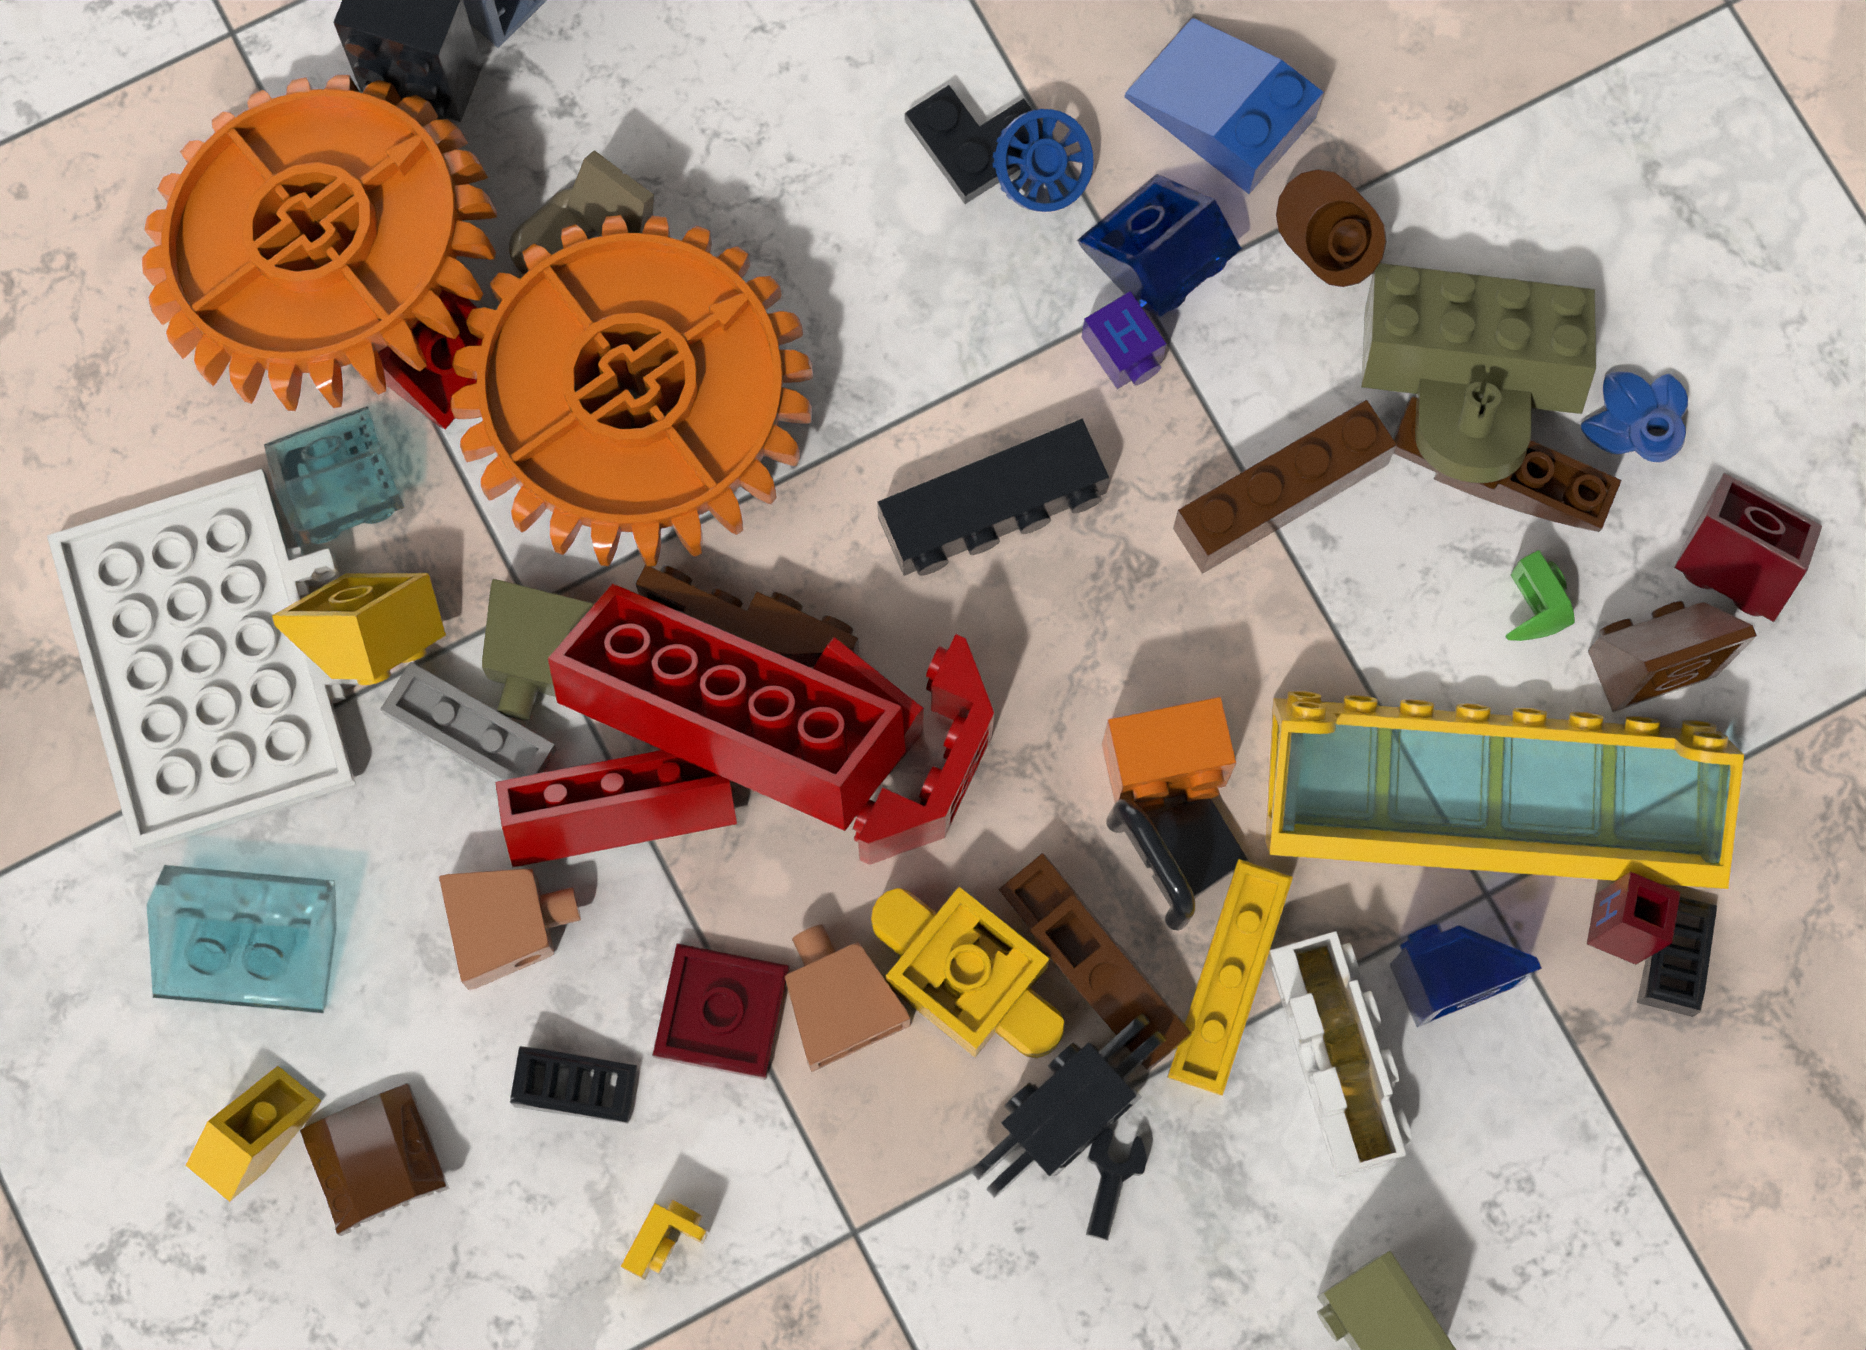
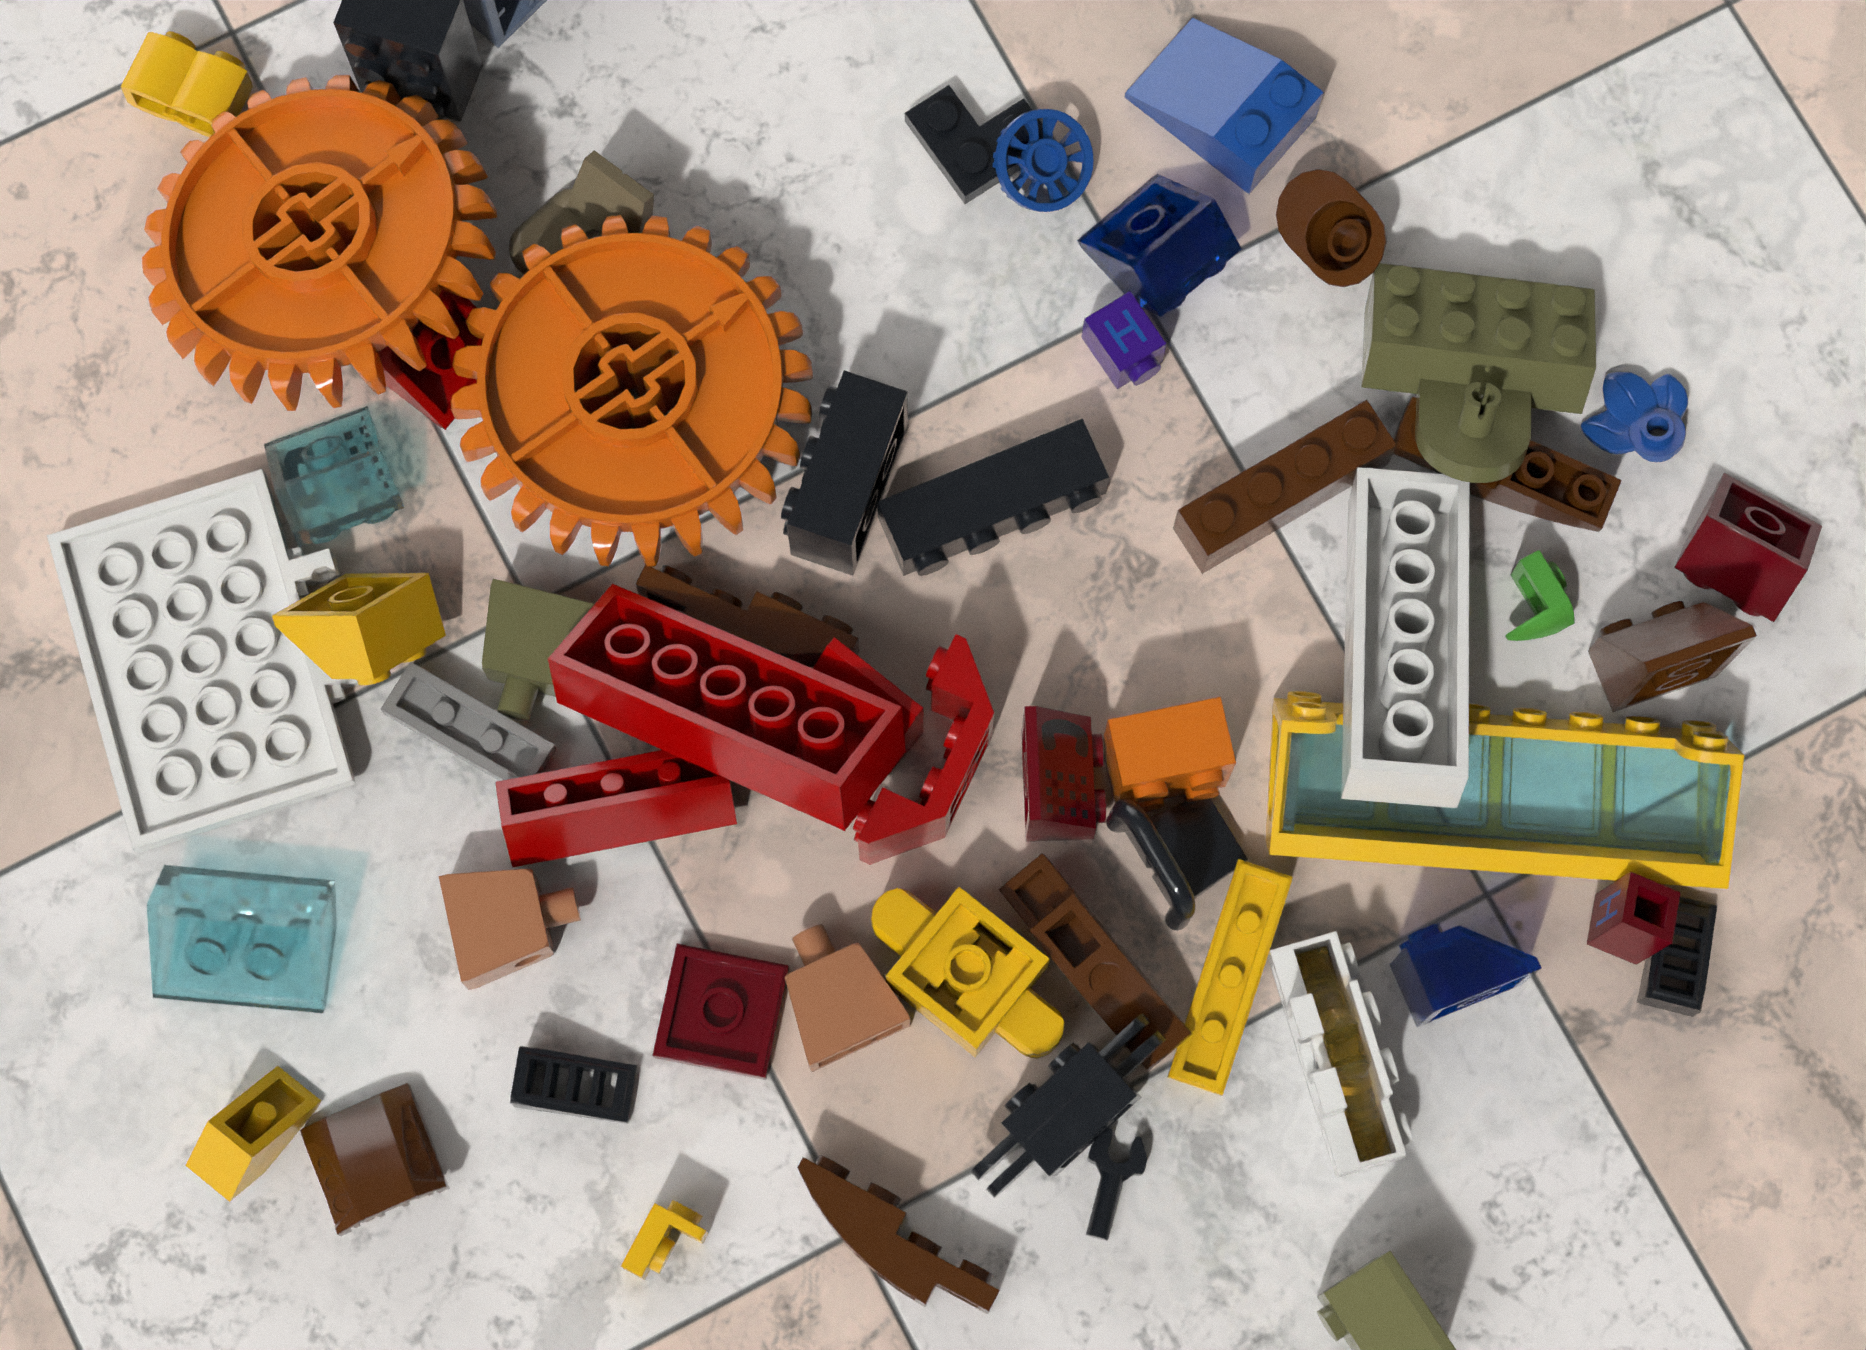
none -> yellow brick [121,31,253,137]
none -> black brick [781,370,908,576]
none -> reddish brown slope [797,1155,1000,1314]
none -> dark red slope [1021,706,1106,842]
none -> white brick [1341,467,1470,808]

